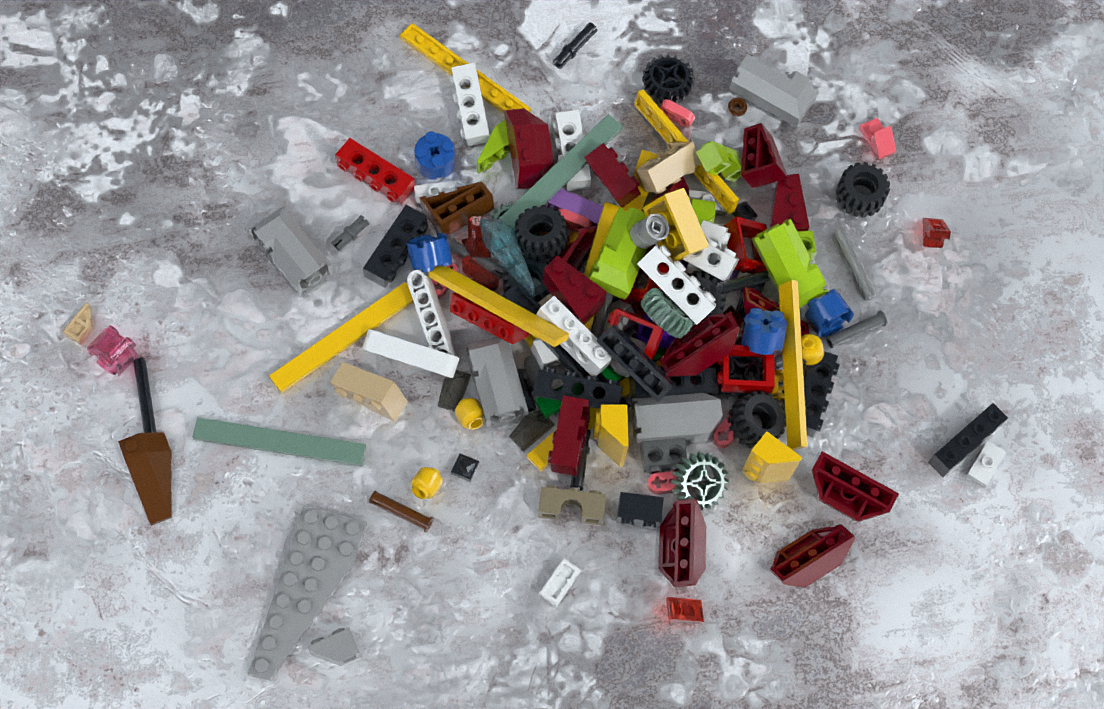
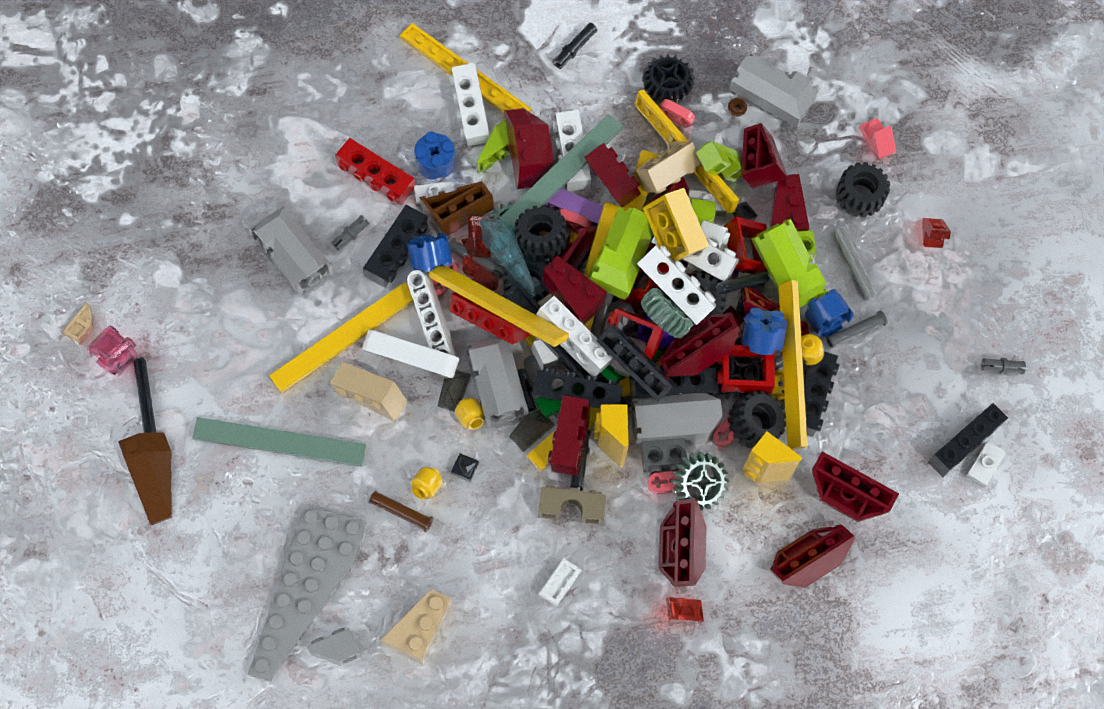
black brick [616,492,664,530] -> none
light grey wheel [630,213,669,249] -> none
none -> tan wedge [380,589,452,665]
none -> dark grey pin [981,358,1026,374]

